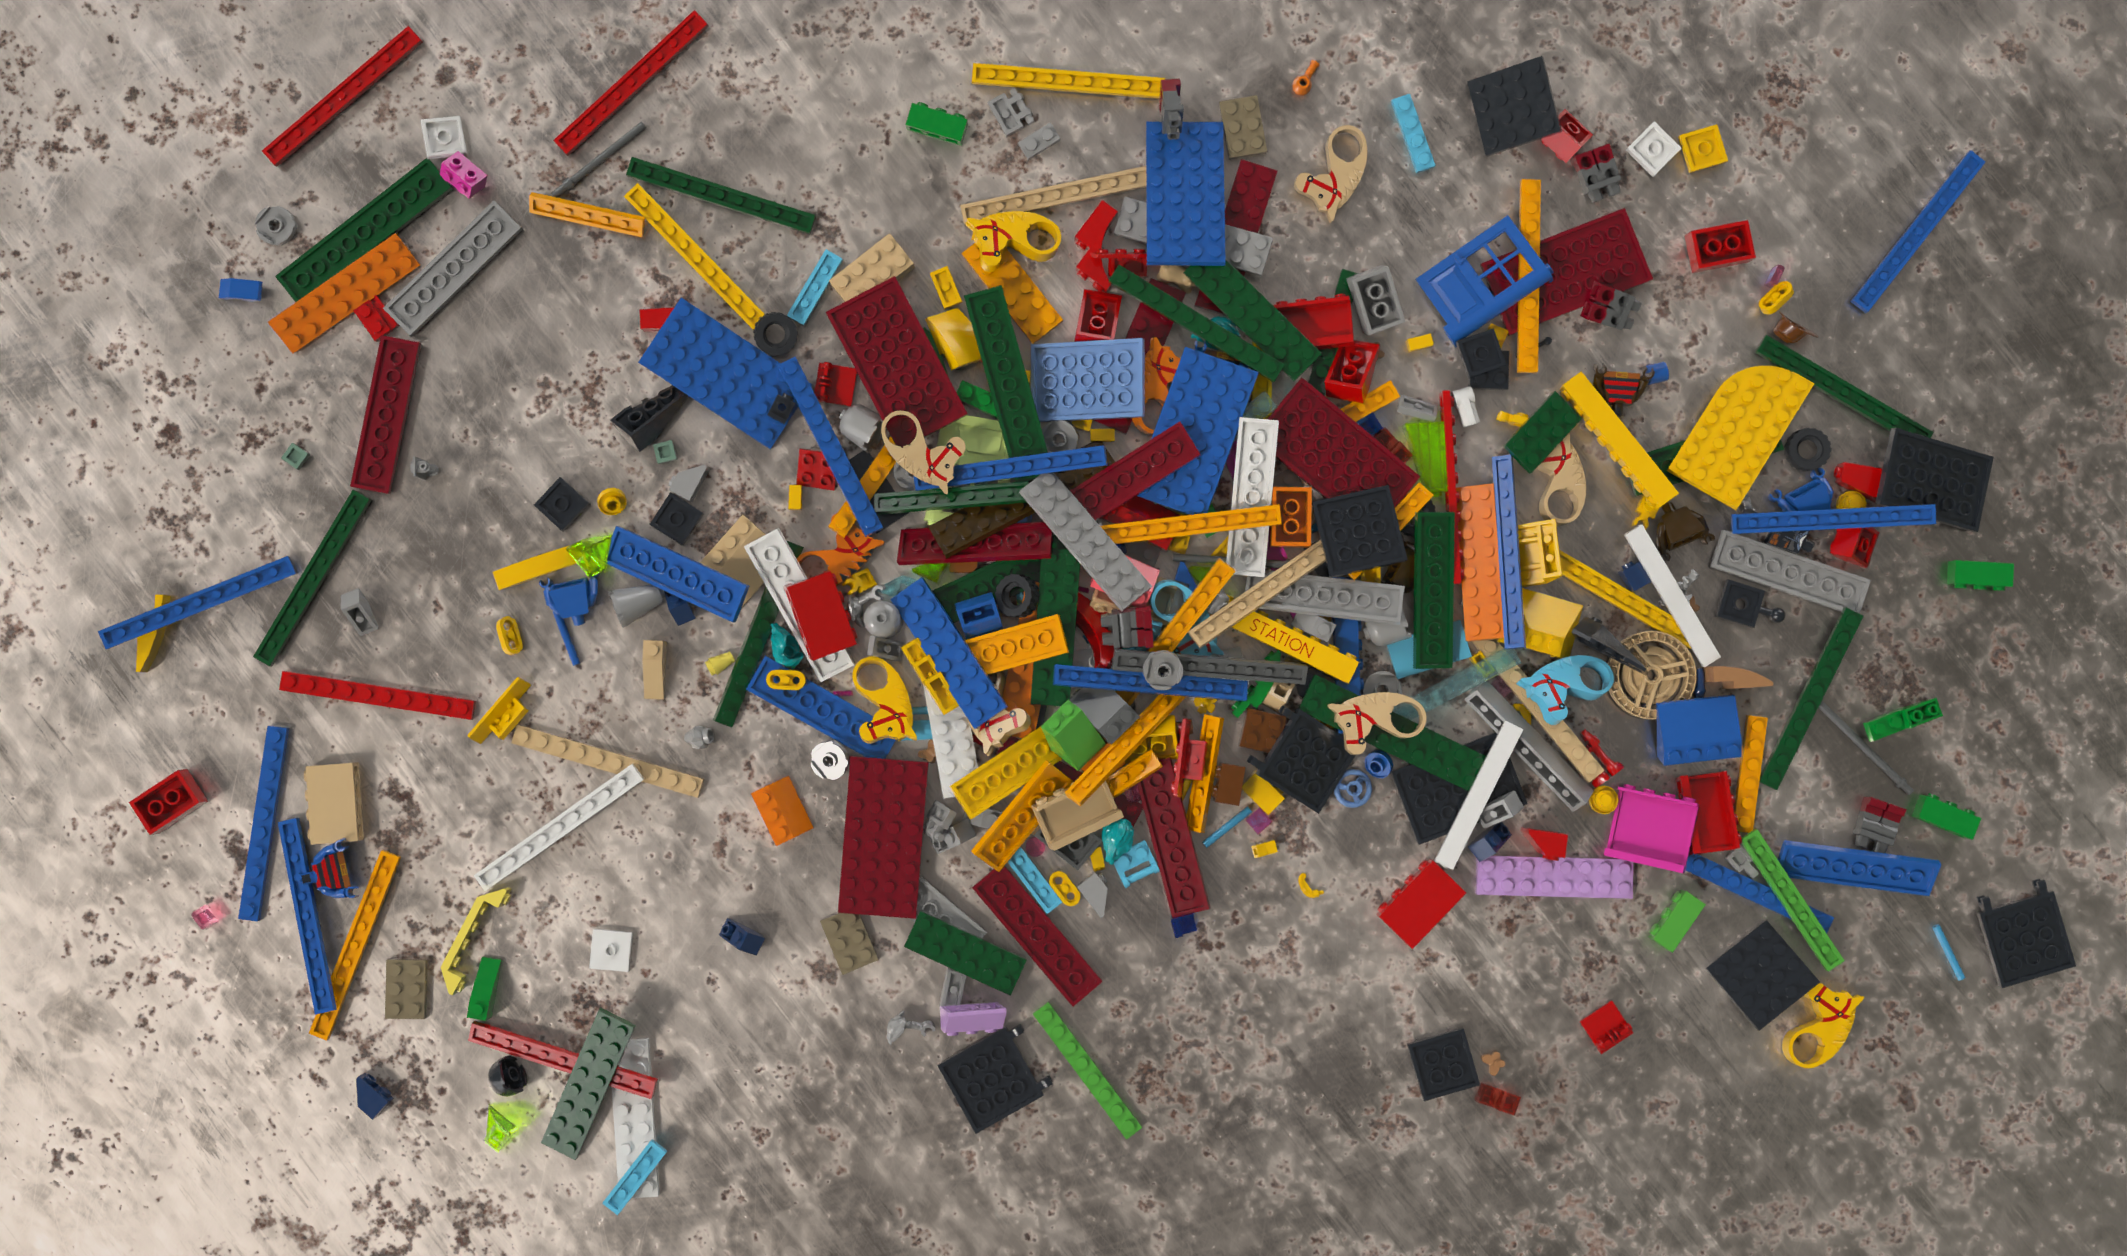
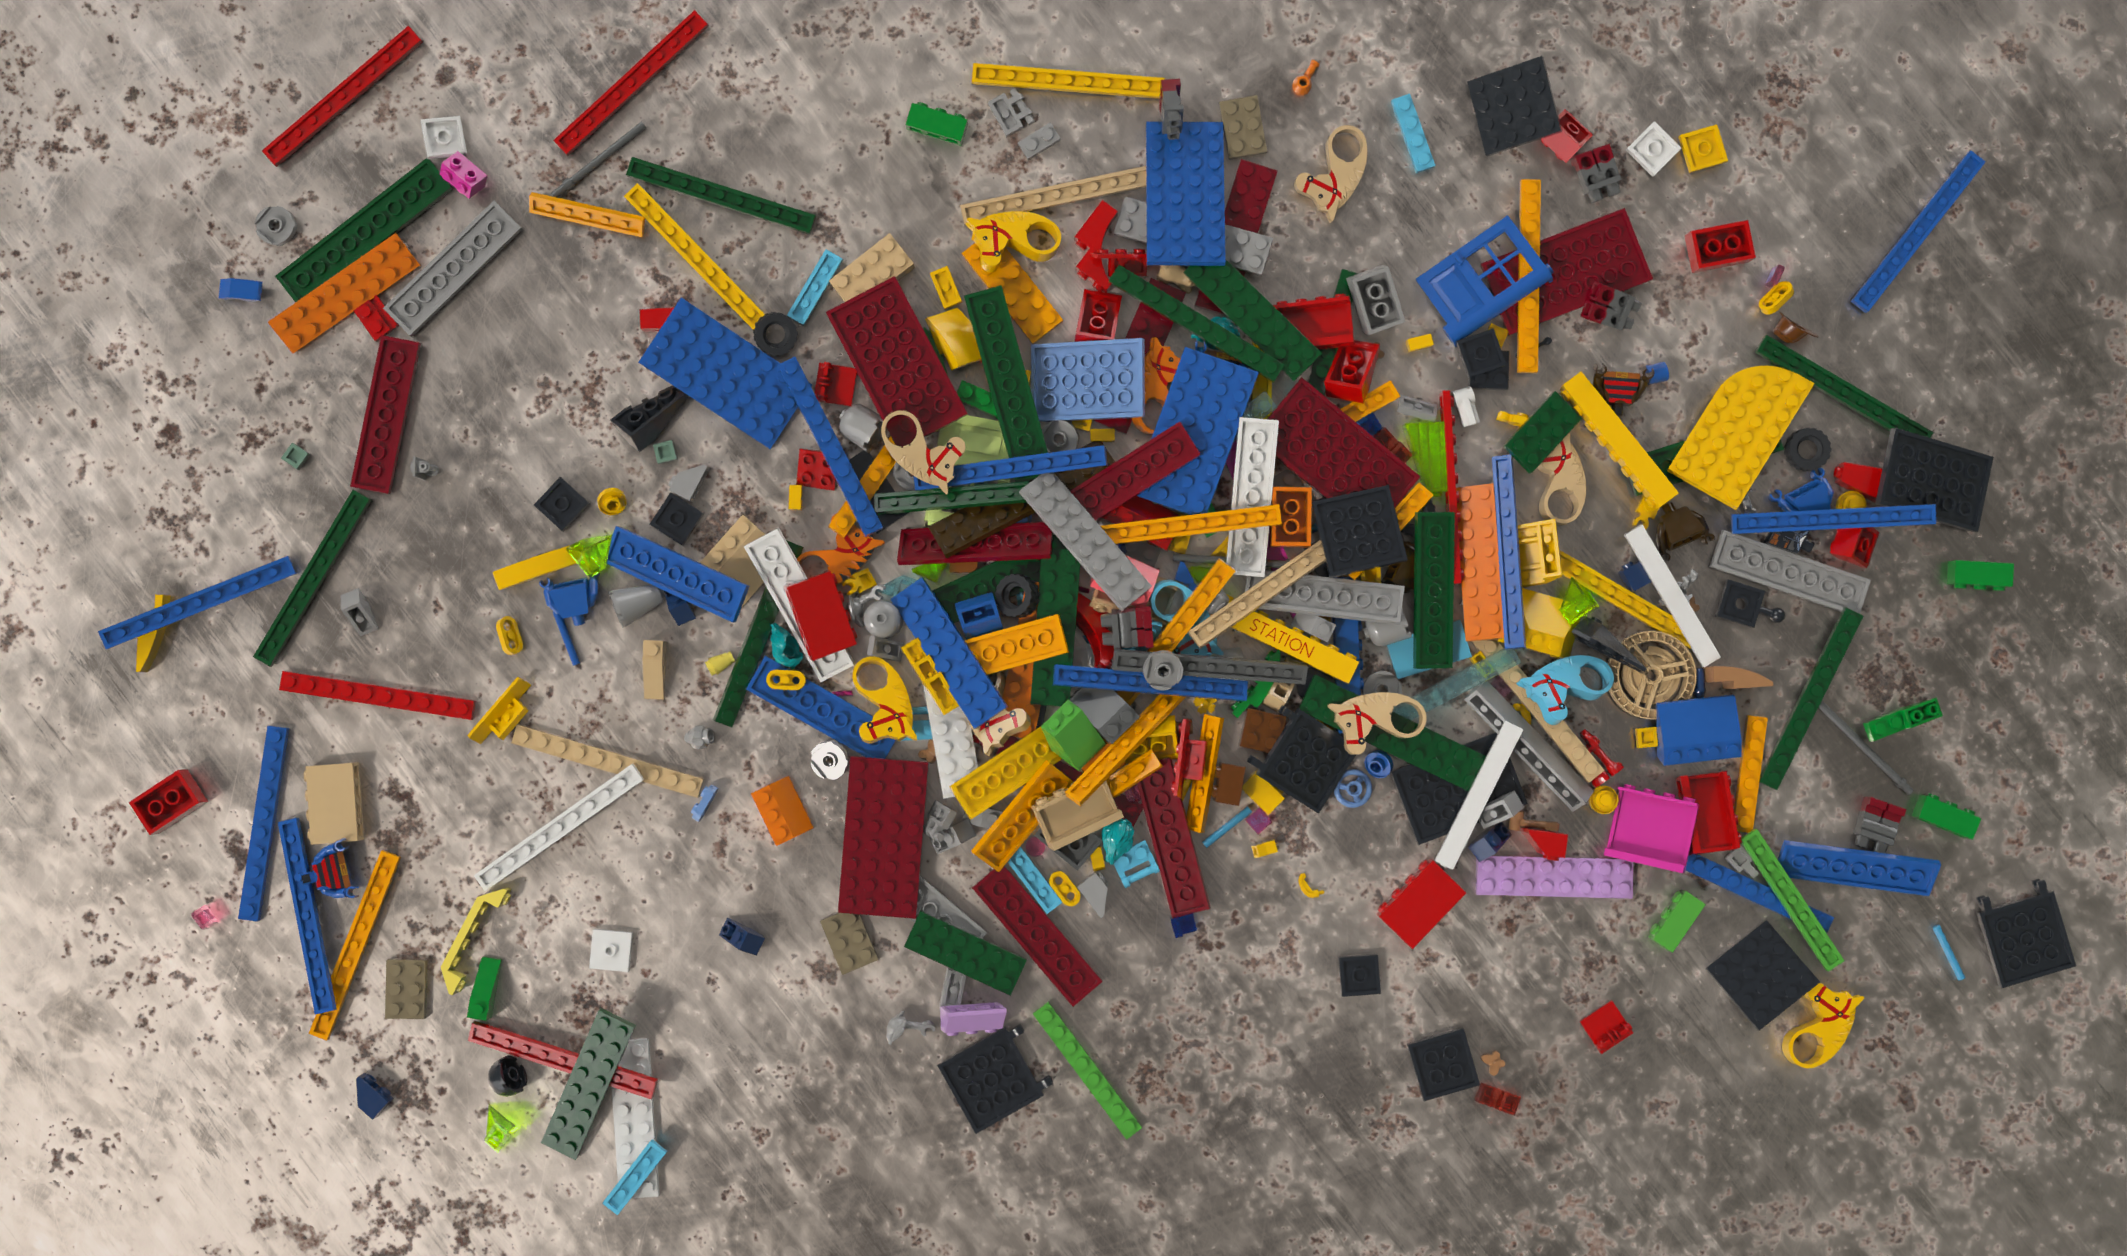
black brick [767,393,795,425] -> none
none -> medium blue plate [691,784,719,822]
none -> black plate [1338,954,1381,997]
none -> medium nougat brick [1508,811,1560,831]
none -> clear neon green slope [1559,577,1599,625]
none -> yellow plate [1635,727,1658,748]

